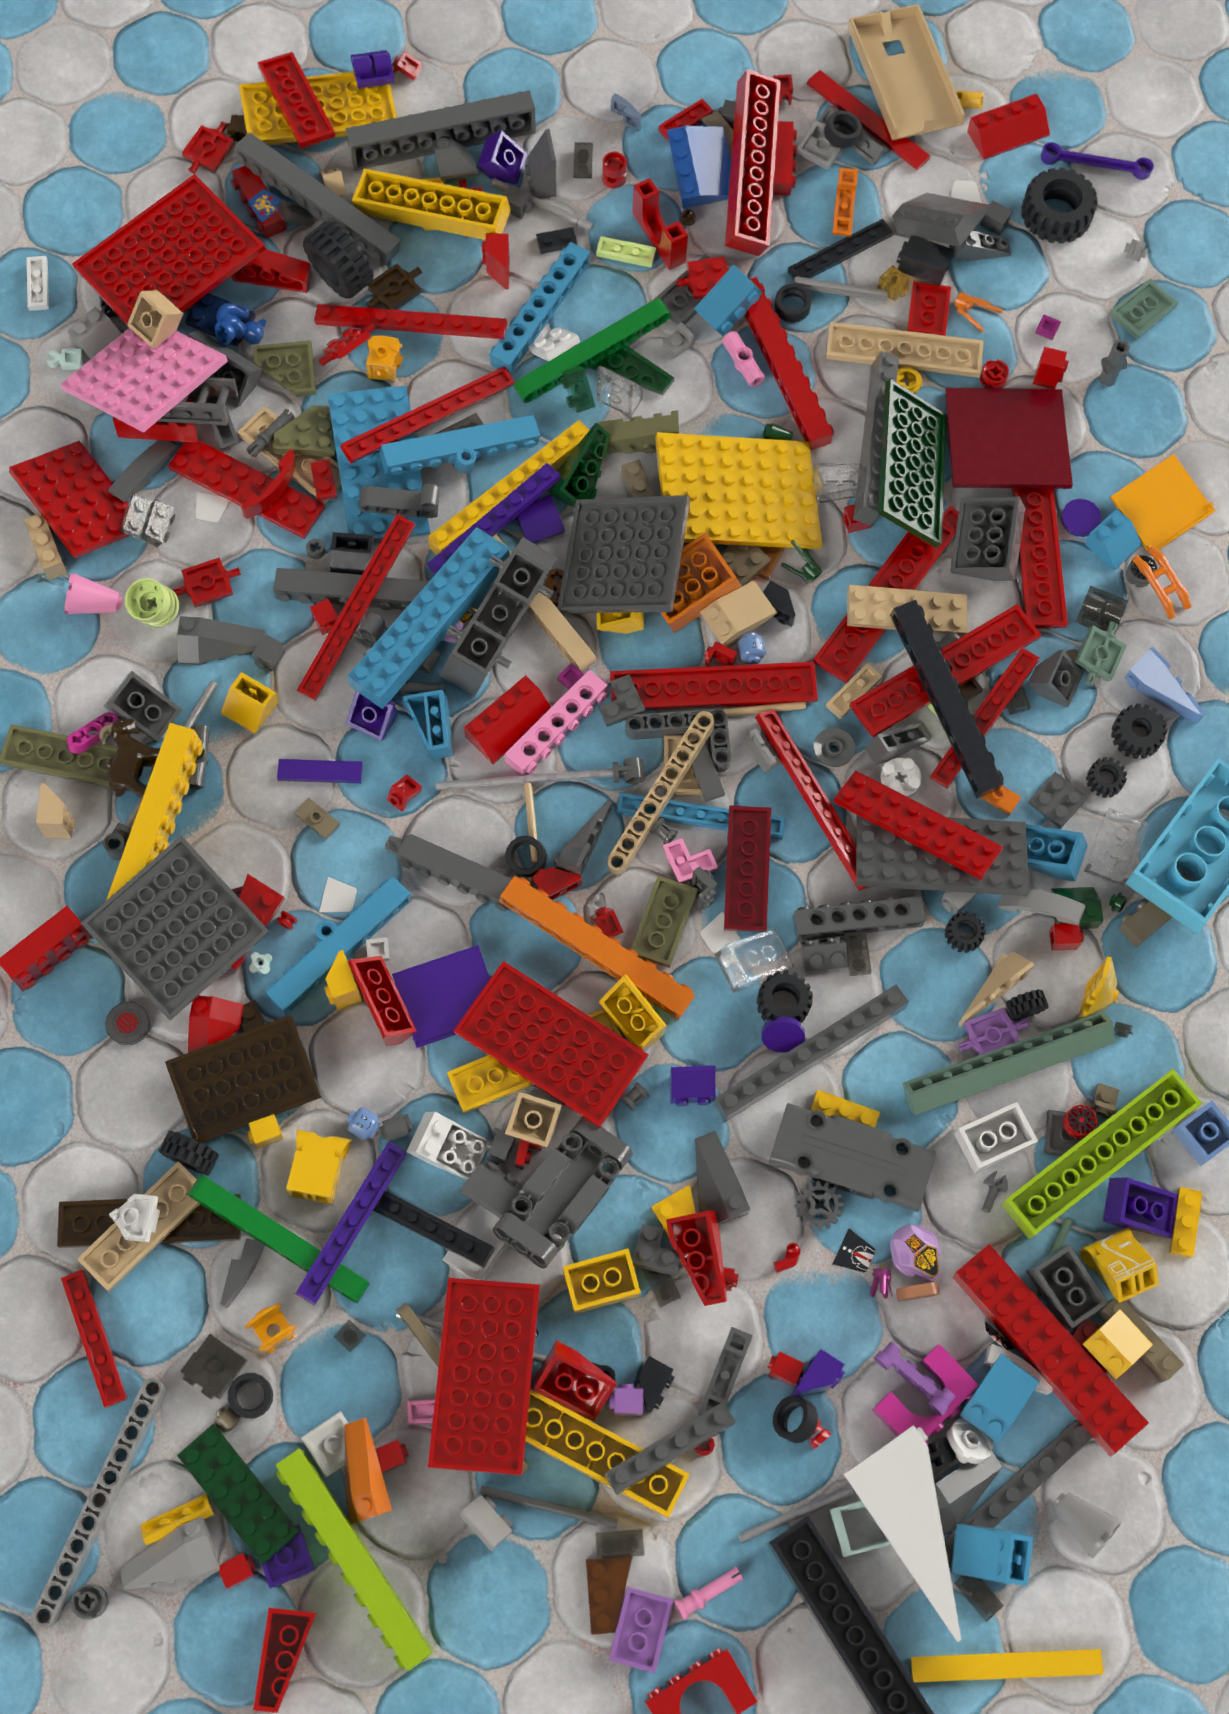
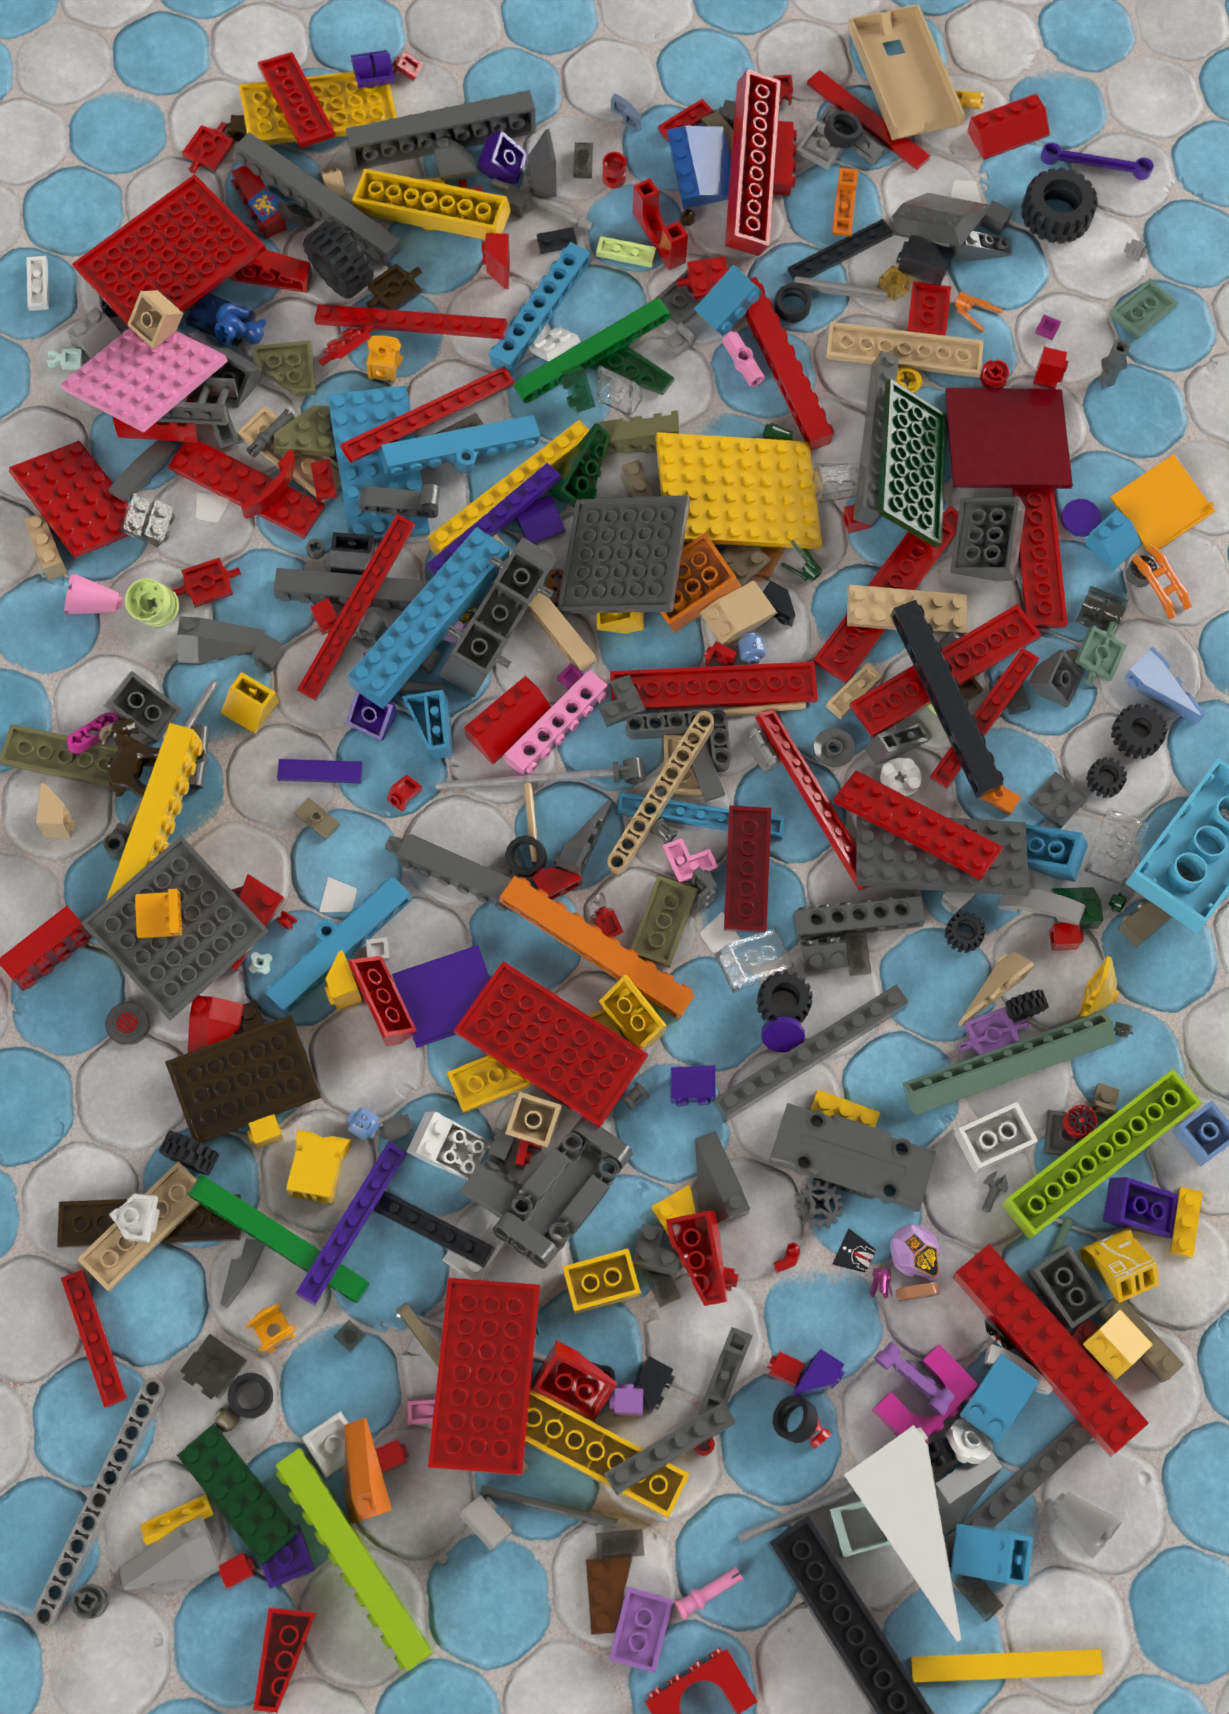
none -> light orange bracket [135,889,182,939]

